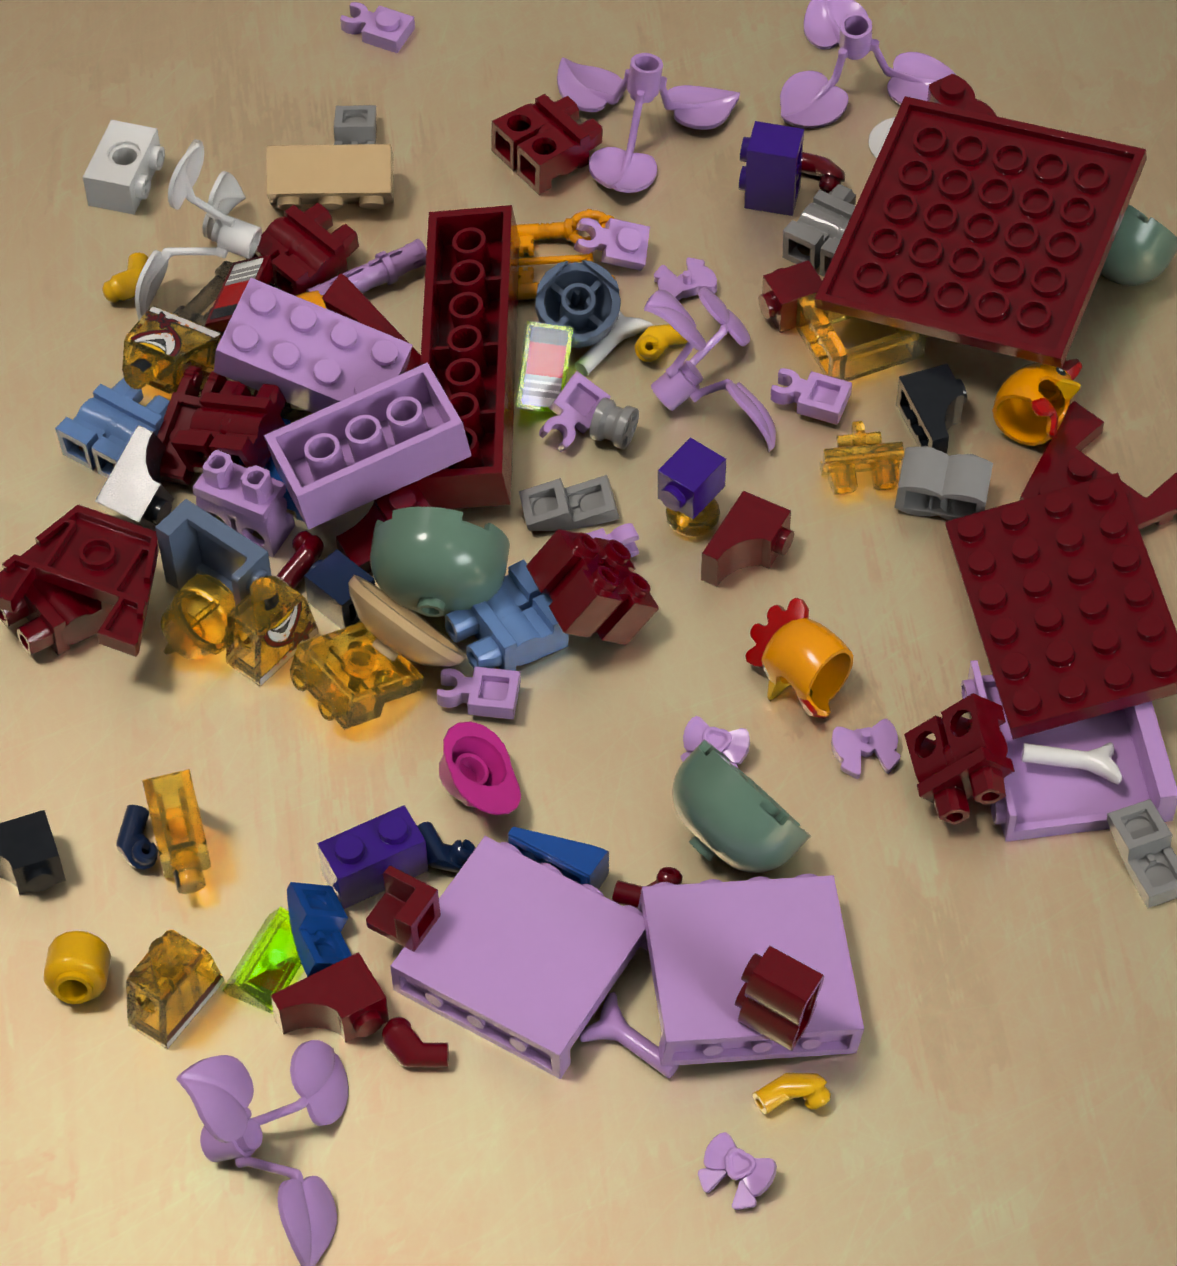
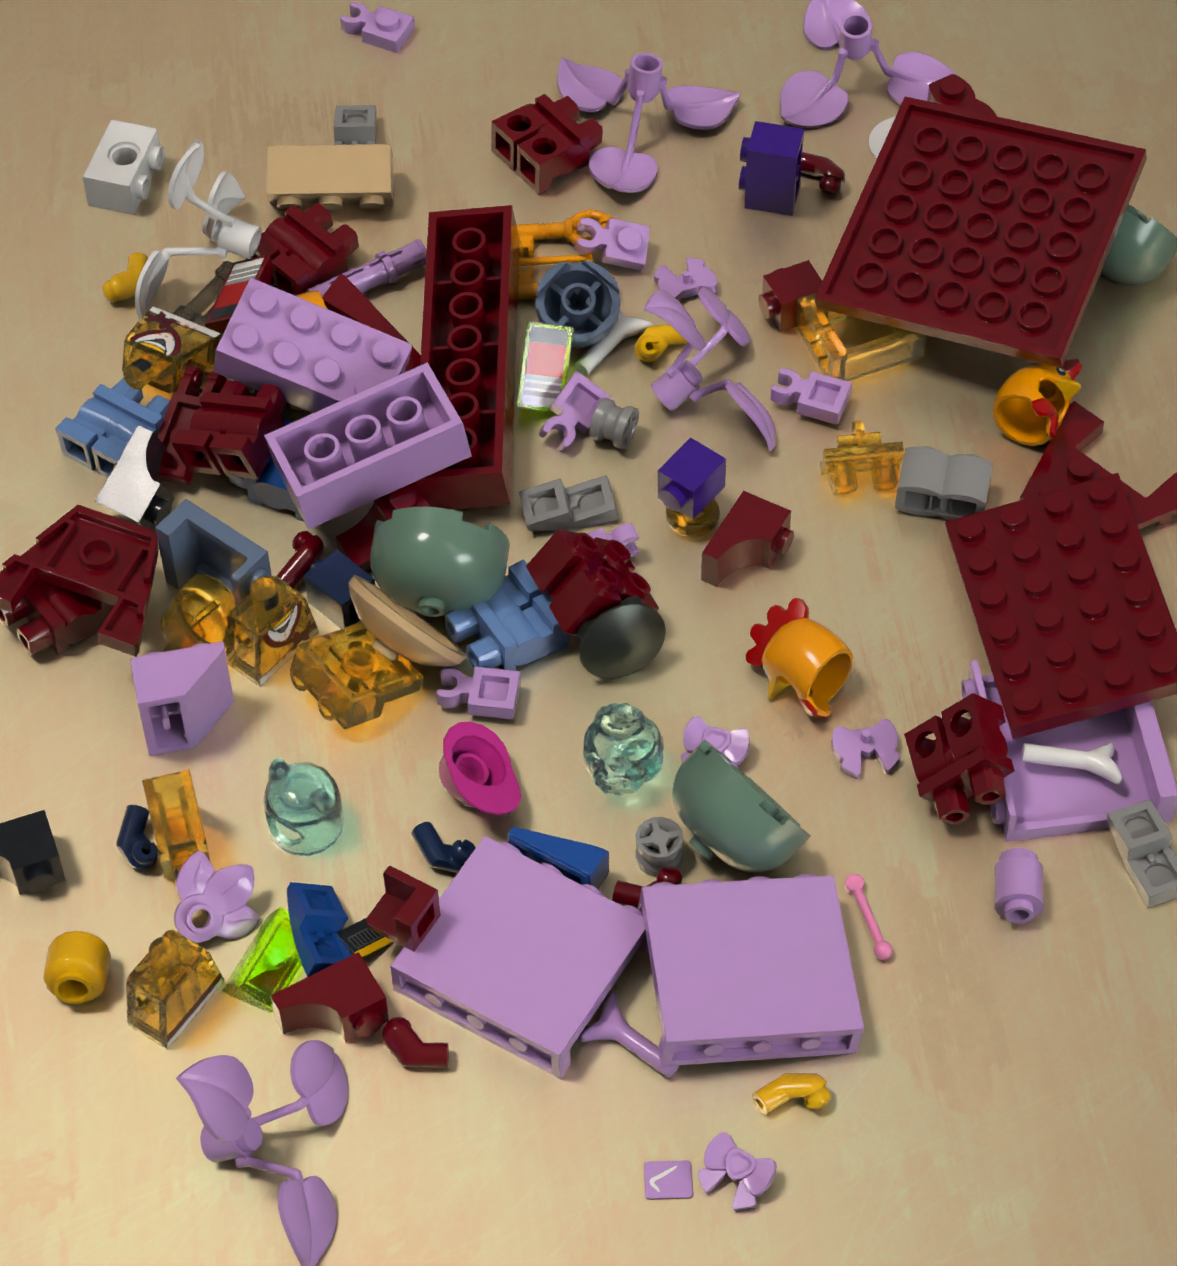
lavender hips [192,450,295,557] -> none
dark purple brick [317,805,429,909] -> none
dark red brick [735,945,824,1051] -> none
light grey hips [782,184,856,277] -> none
black arch [896,364,967,454] -> none
none -> lavender slope [130,641,234,756]
none -> lavender plate [174,851,260,943]
none -> clear light blue piece [263,758,344,856]
none -> black sticker [337,918,392,958]
none -> pearl dark grey dish [577,597,666,679]
none -> clear light blue hair [583,703,664,796]
none -> light grey wheel [636,817,683,877]
none -> lavender sticker [644,1160,693,1199]
none -> bright pink hinge [845,874,893,960]
none -> lavender brick [994,848,1044,923]

